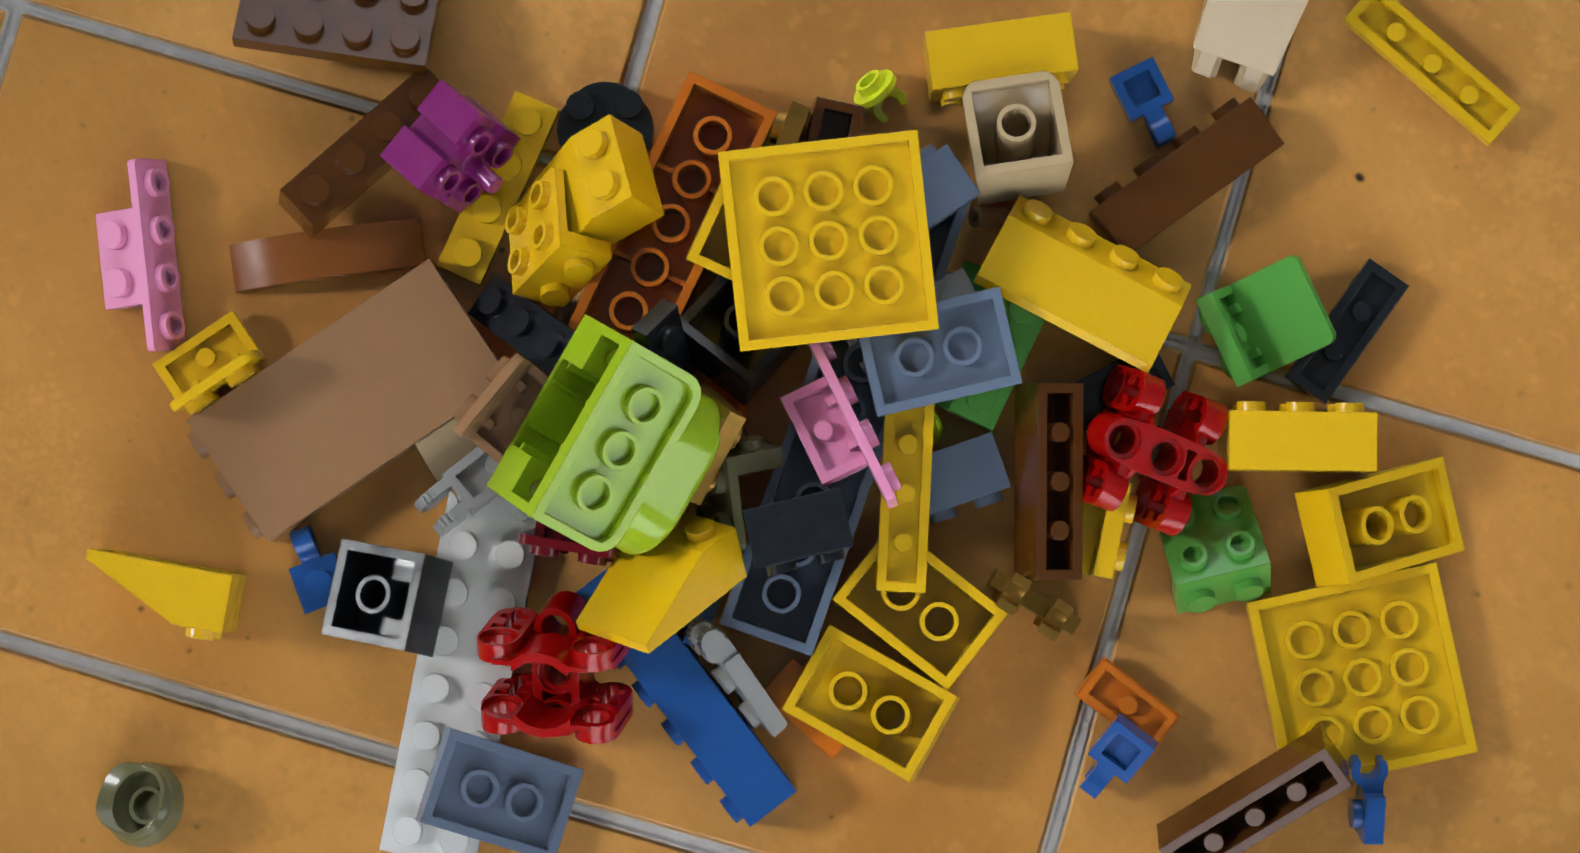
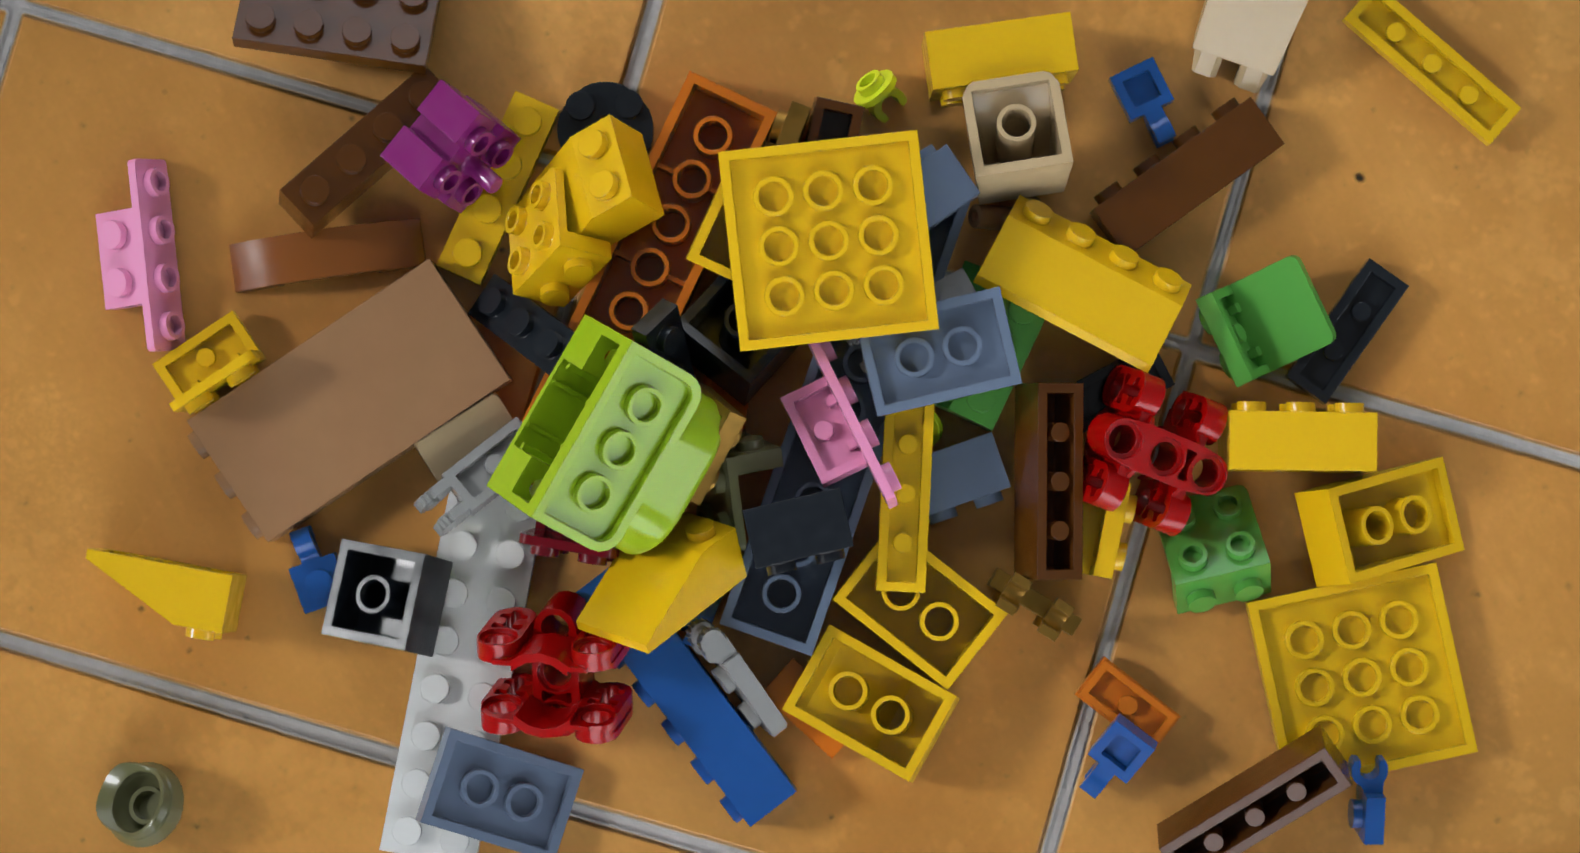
medium nougat bracket [453,353,548,464] -> none

